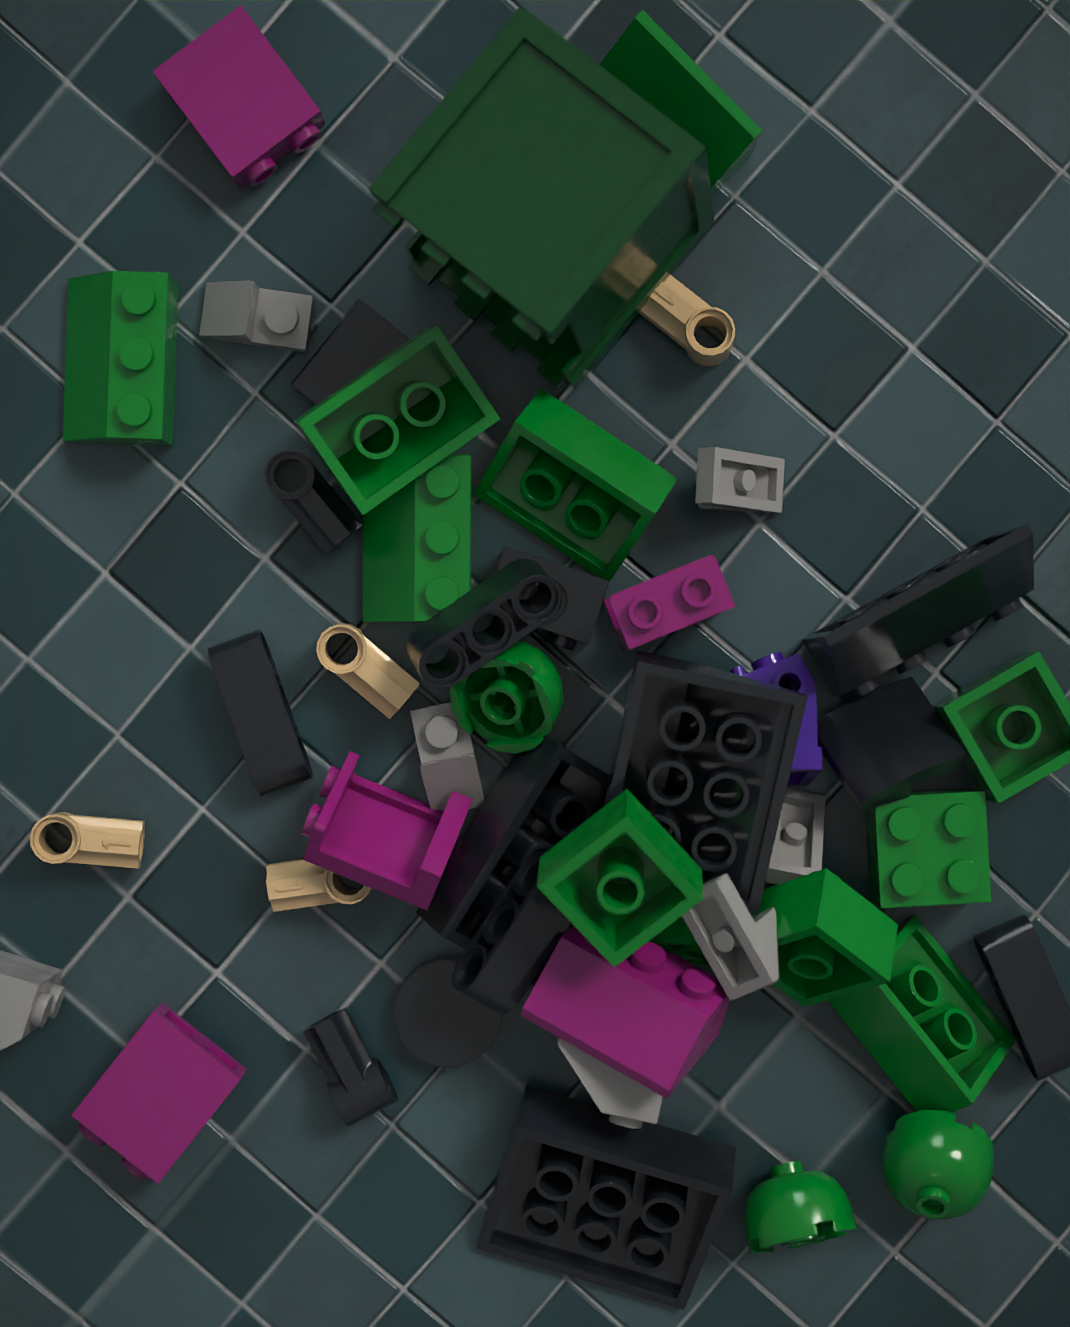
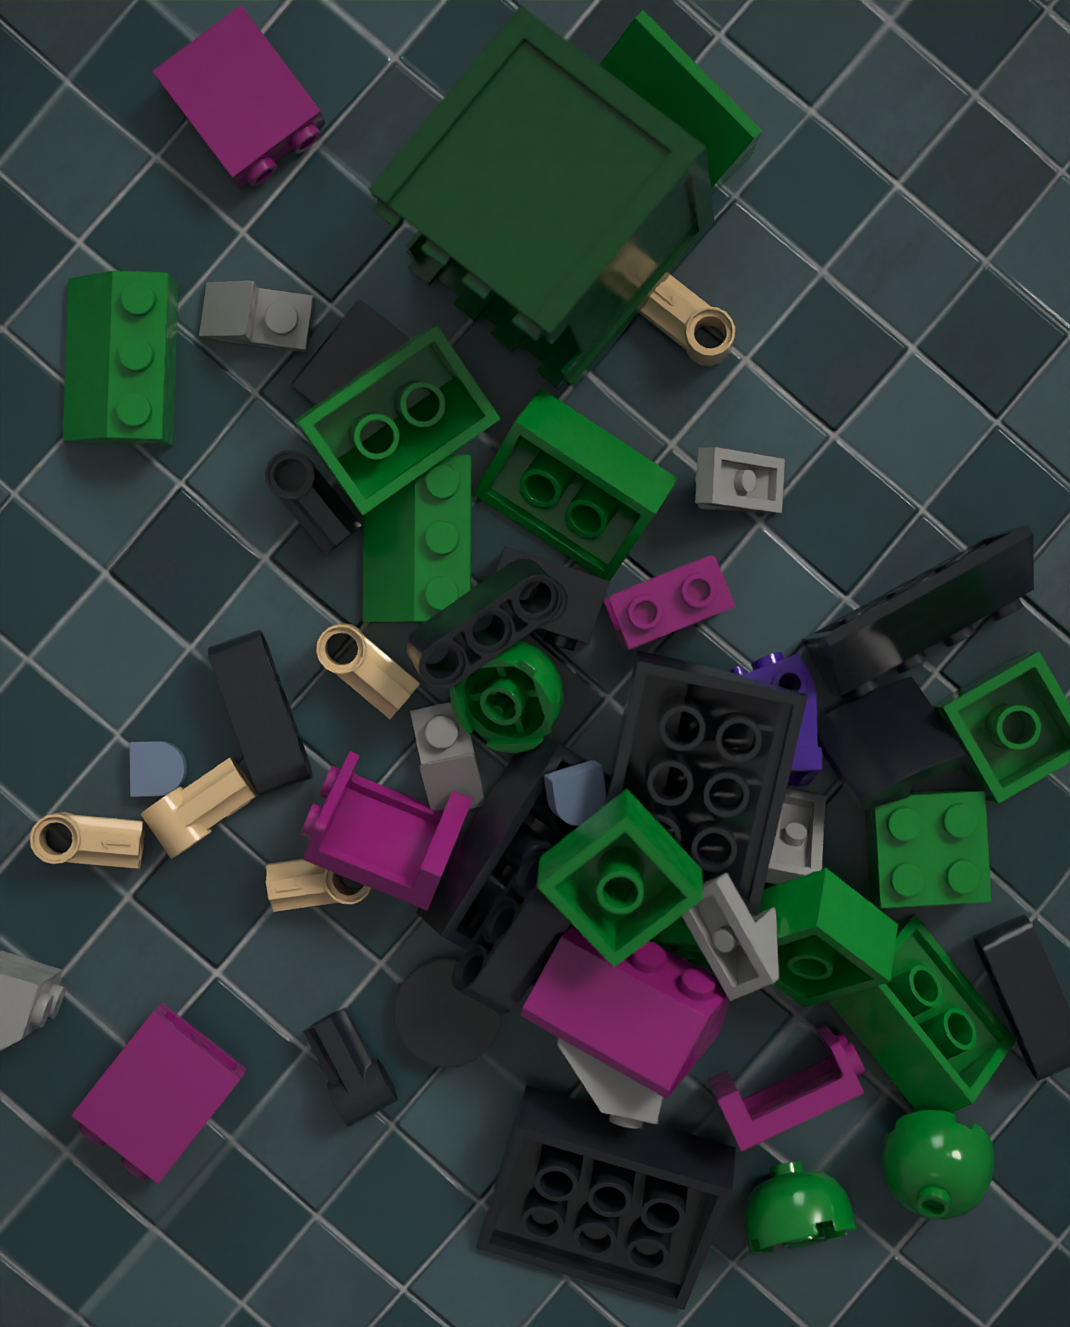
none -> sand blue tile [129,741,187,797]
none -> tan piece [140,757,258,860]
none -> sand blue tile [544,759,606,825]
none -> magenta panel [708,1024,866,1152]

